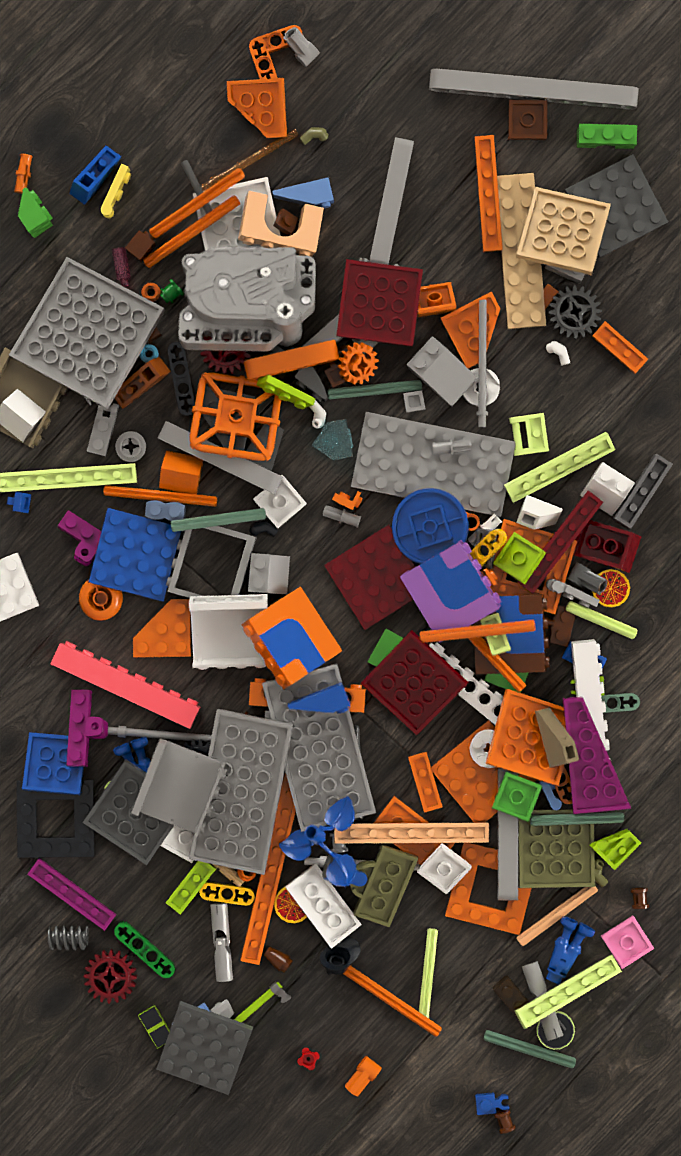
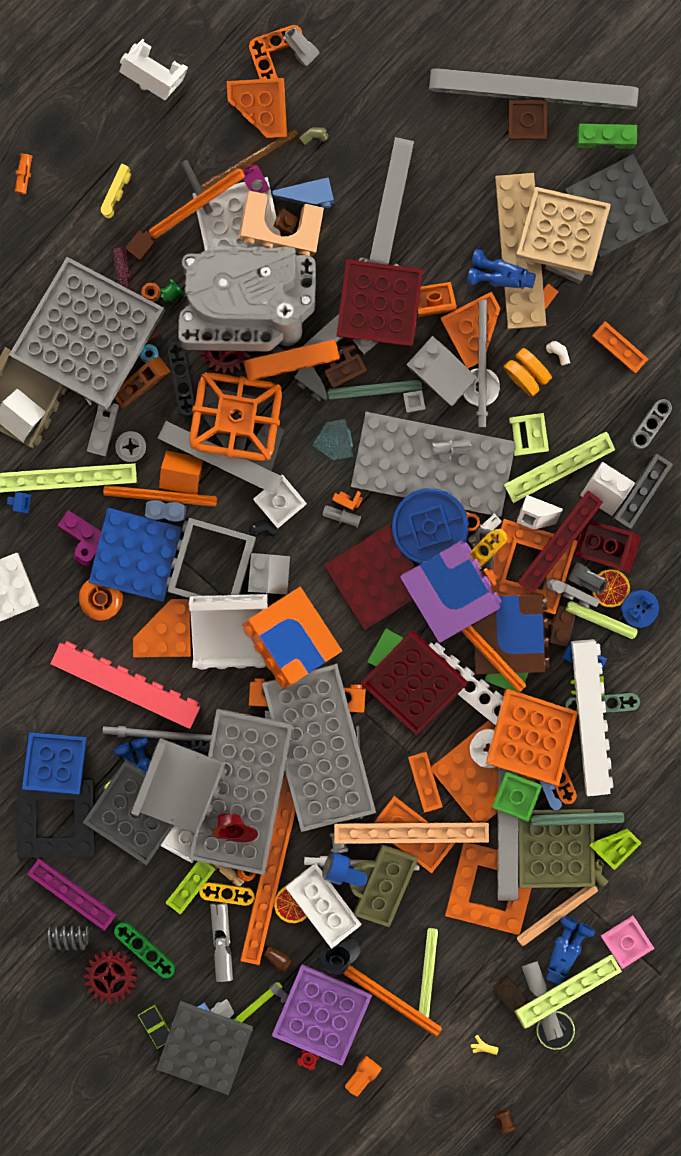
bright green slope [18,187,53,238] -> none
magenta plate [67,690,108,767] -> none
blue slope [69,146,121,205] -> none
orange axle [143,195,240,268] -> none
sand green axle [171,508,266,532] -> none
lime plate [257,375,316,409] -> none
blue plant [279,797,356,887] -> none
blue slope [287,682,351,714] -> none
white arm [310,400,326,428] -> none
orange gear [338,342,379,385] -> none
white plate [417,843,472,894] -> none
orange axle [420,620,535,643] -> none
orange plate [474,135,503,252] -> none
blue plate [475,1093,509,1115] -> none
yellowish green plate [480,613,511,656] -> none
sand green axle [484,1030,576,1068] -> none
lime plate [493,532,546,585] -> none
dark tan slope [535,707,579,768] -> none
dark grey gear [548,285,602,339] -> none
magenta wing [563,697,632,814] -> none
reddish brown bush [630,887,649,909] -> none
none -> white piece [119,39,188,100]
none -> dark red piece [212,814,258,843]
none -> magenta bracket [243,164,270,194]
none -> medium lavender plate [272,964,372,1066]
none -> blue piece [467,249,536,289]
none -> light yellow bar [471,1035,498,1055]
none -> light orange wheel [503,348,552,397]
none -> blue plate [620,589,659,628]
none -> light grey beam [631,399,672,449]

